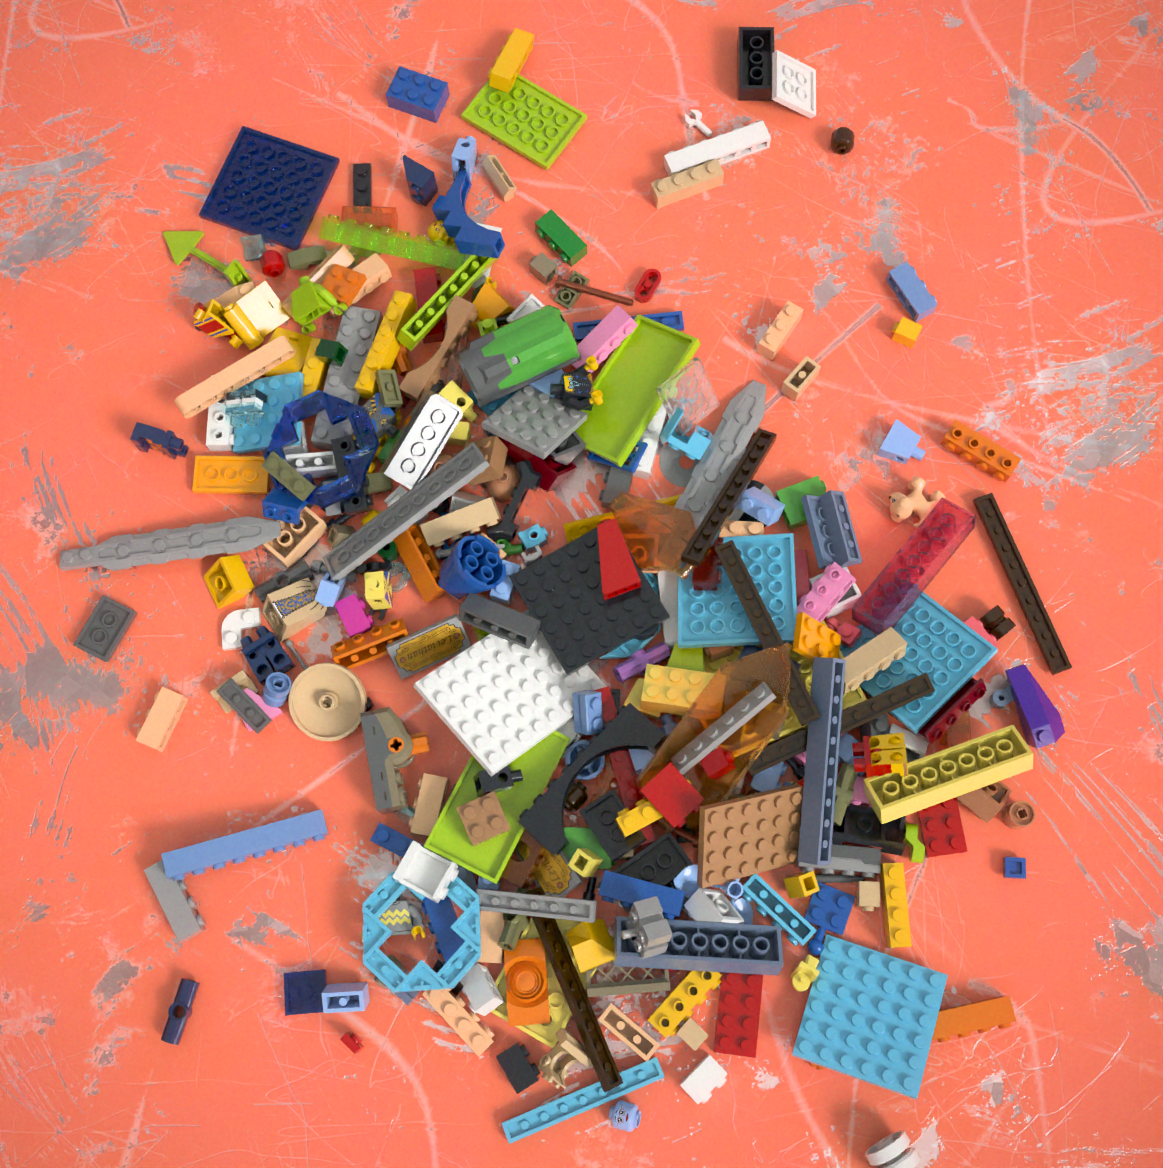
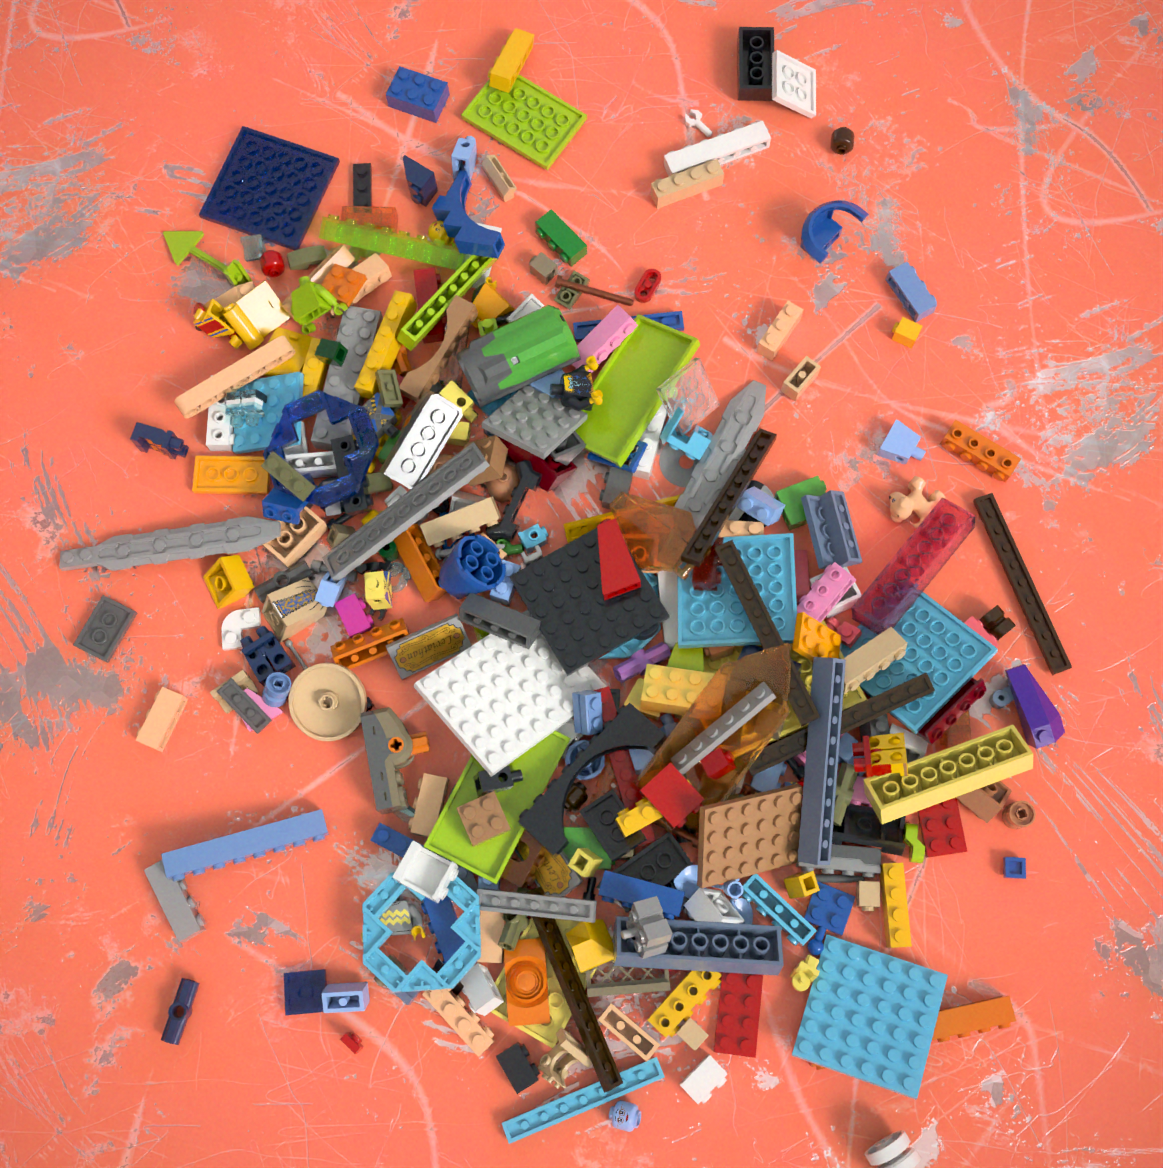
none -> blue piece [800,200,869,264]

